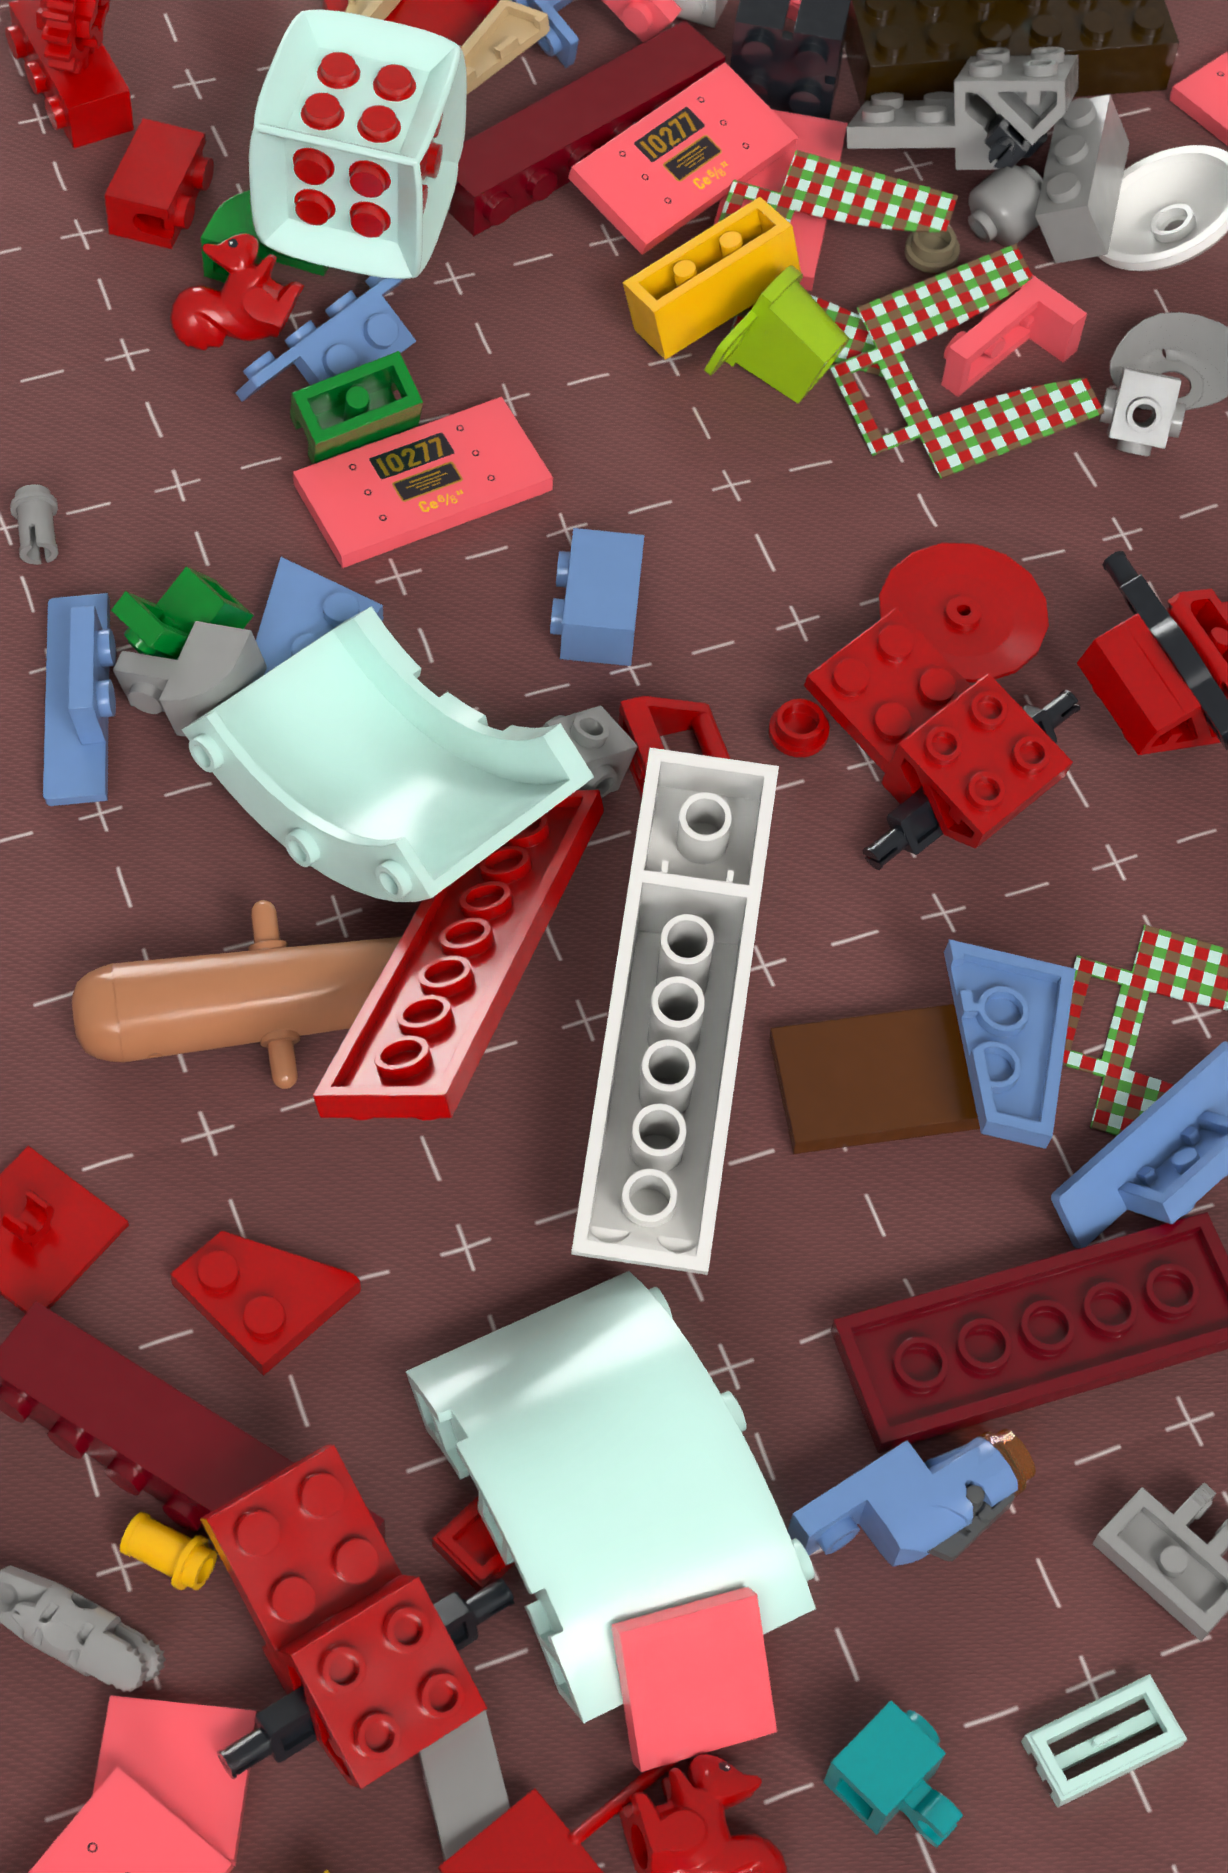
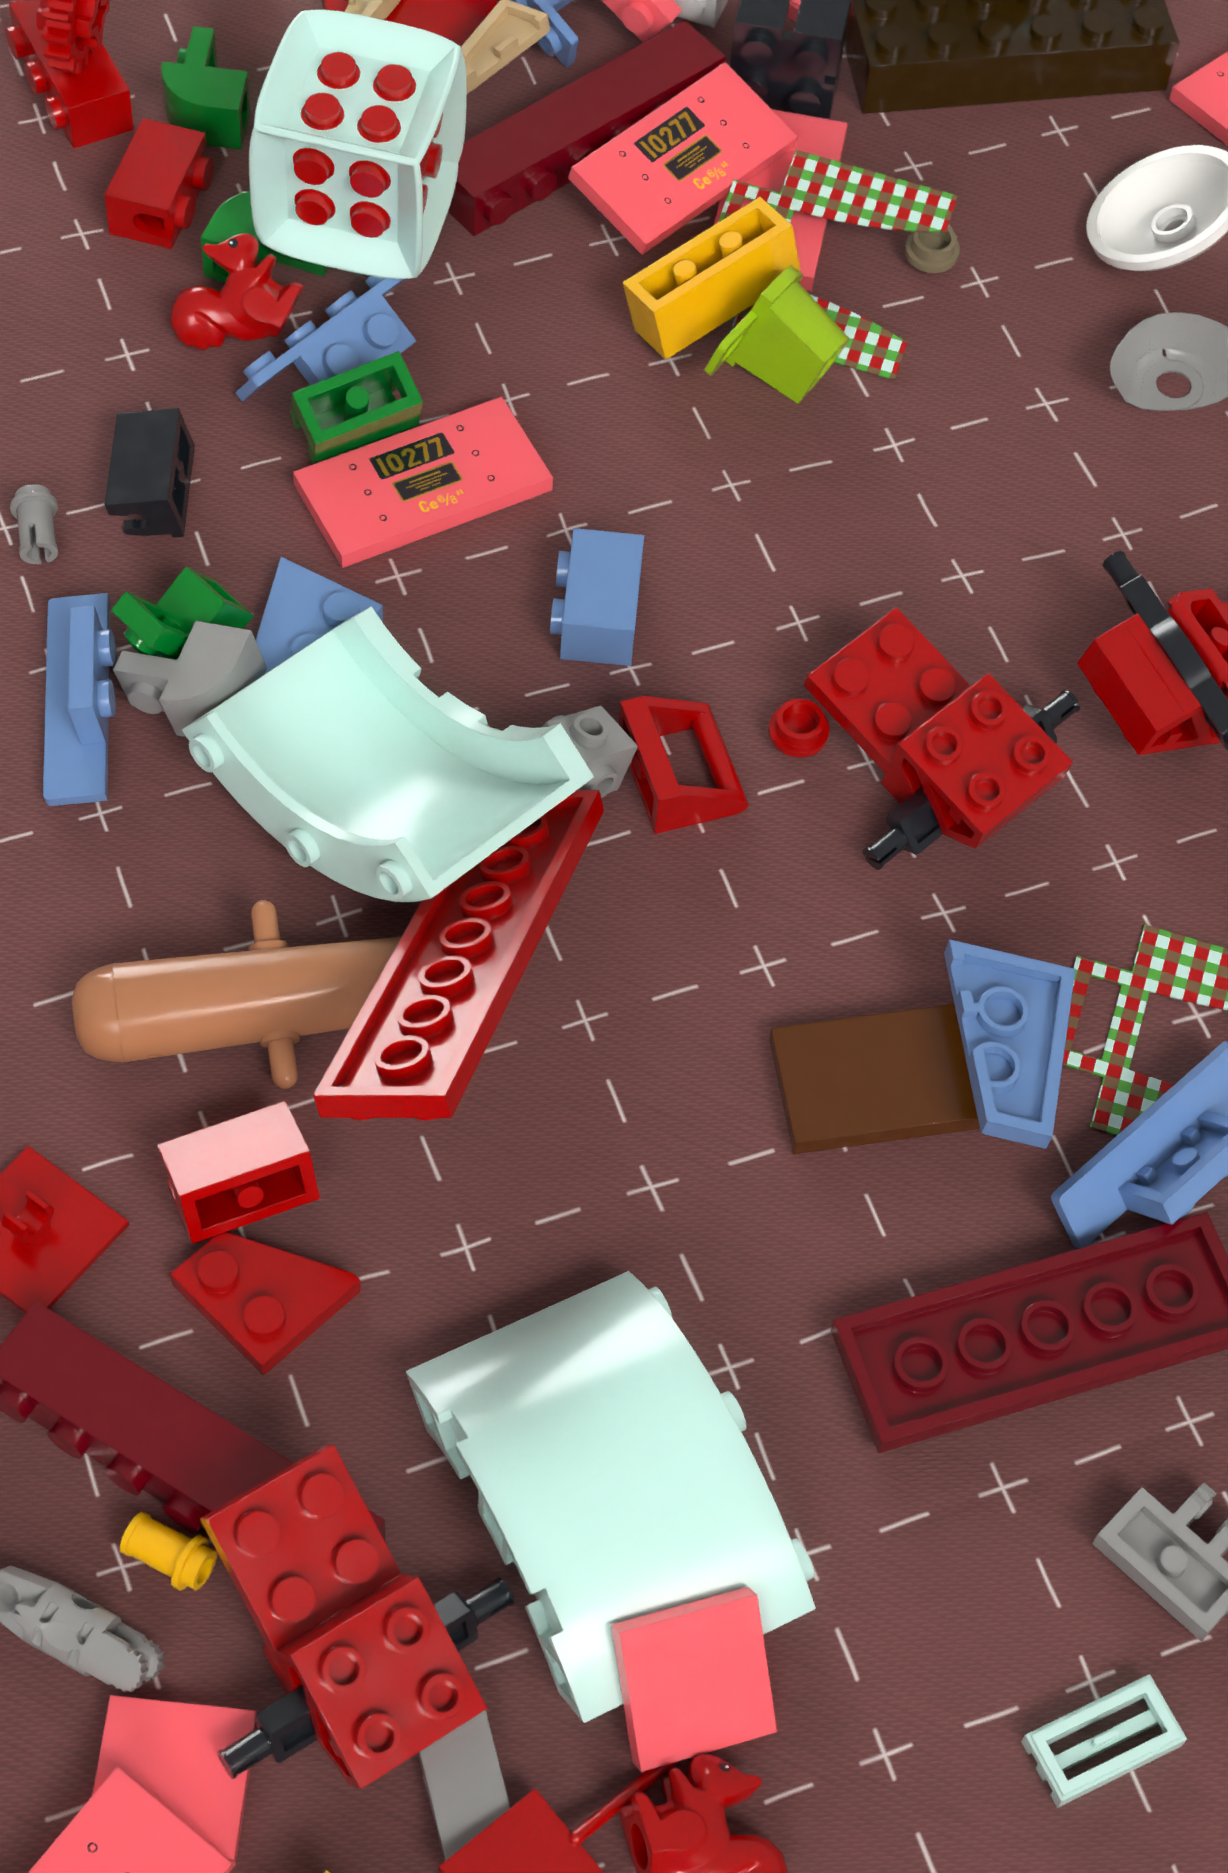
red tile [432,1495,515,1592] -> none
white slope [571,748,779,1275] -> none
medium blue plate [788,1428,1036,1566] -> none
teal brick [823,1700,963,1848] -> none
piece [830,244,1104,479] -> none
light grey piece [846,47,1078,170] -> none
red piece [879,543,1049,683] -> none
coral bracket [941,274,1087,397] -> none
light grey head [968,165,1043,247] -> none
light grey brick [1035,94,1130,264] -> none
brick [1099,366,1186,456] -> none
none -> black hinge [104,408,195,537]
none -> brick [157,1101,320,1244]
none -> green brick [161,26,251,150]

